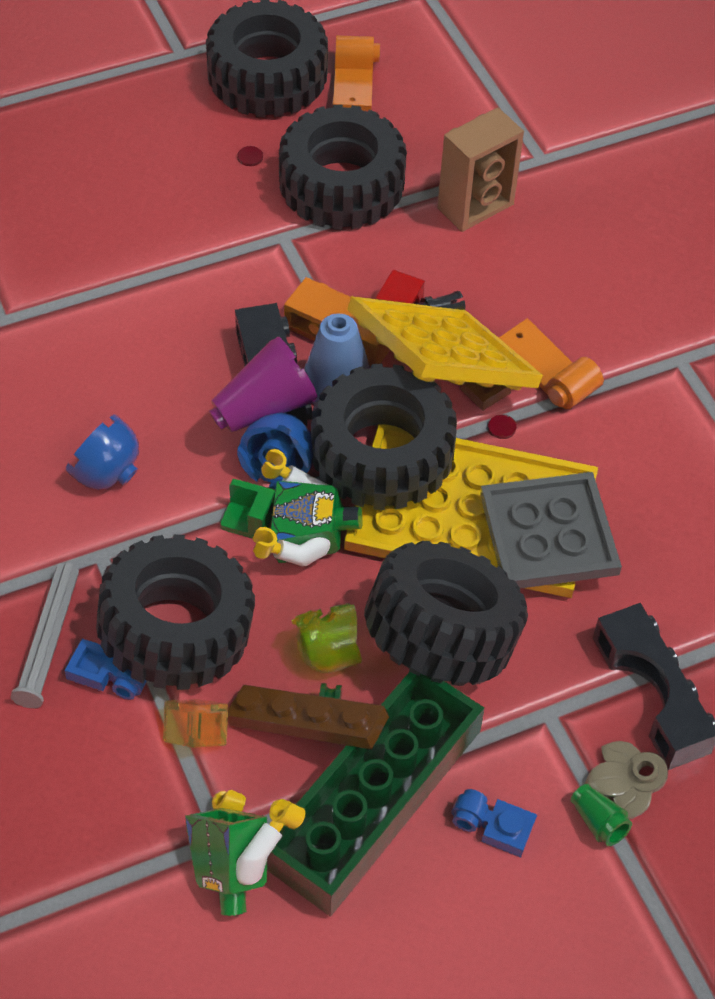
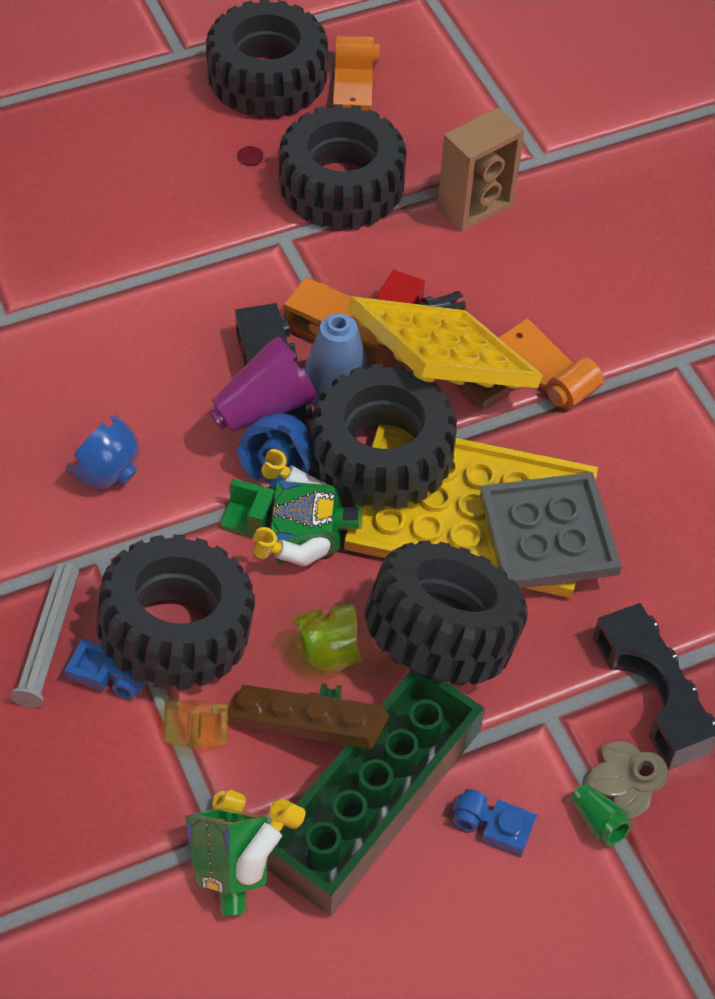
dark red piece [488,414,517,439] -> none

